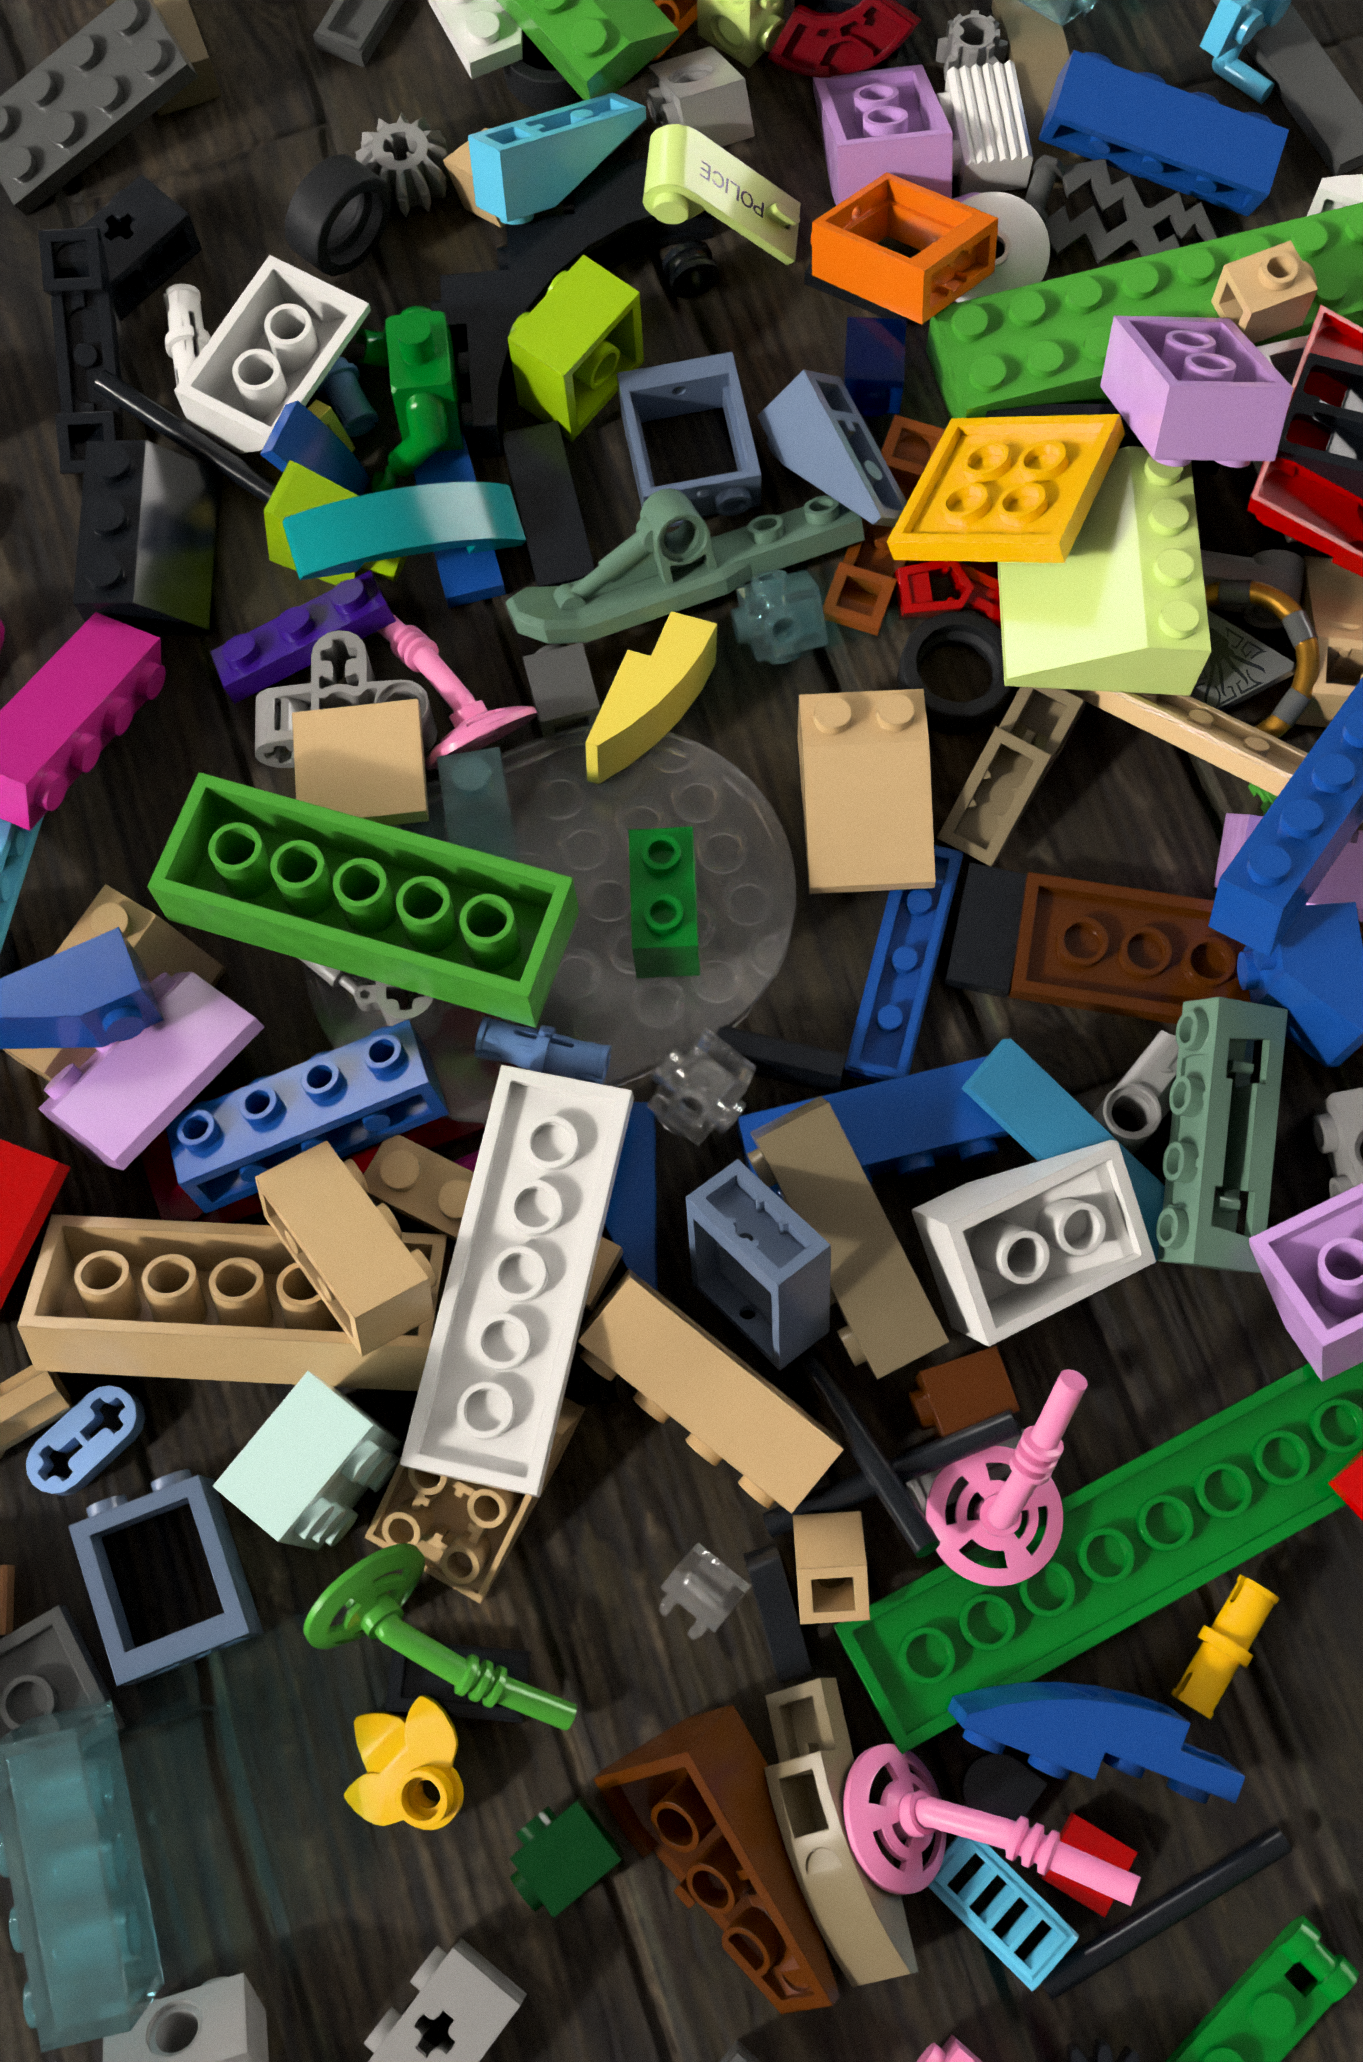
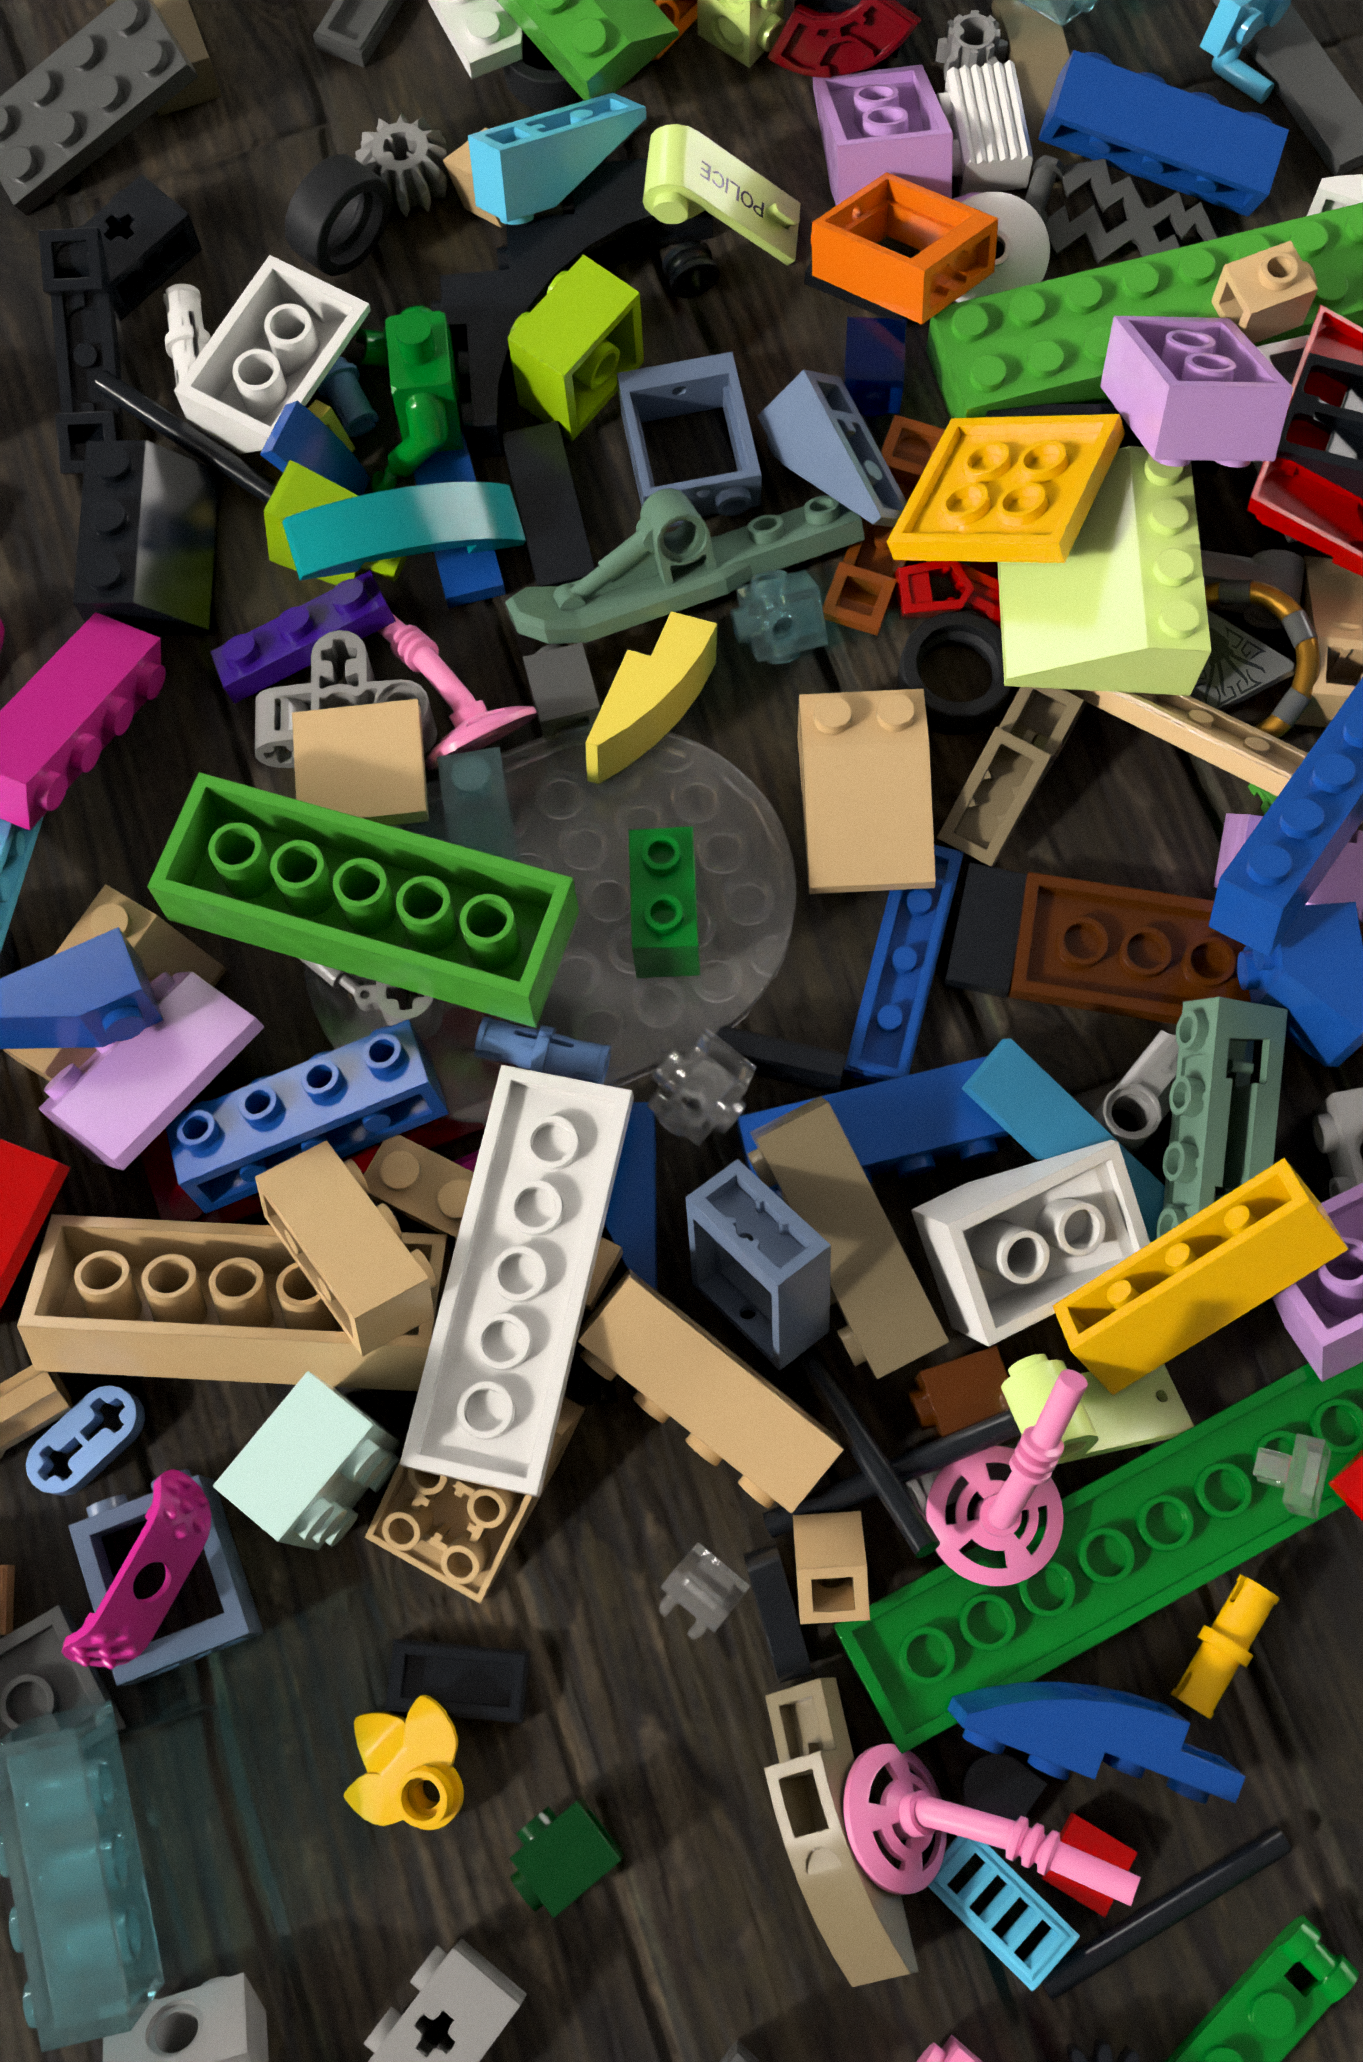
bright green dish [303,1543,577,1731] -> none
reddish brown wedge [593,1704,840,2014] -> none
light grey brick [645,46,755,147] -> none
none -> dark pink piece [62,1469,212,1669]
none -> yellowish green door [1001,1354,1194,1464]
none -> yellow brick [1052,1158,1349,1395]
none -> clear tile [1253,1433,1331,1519]

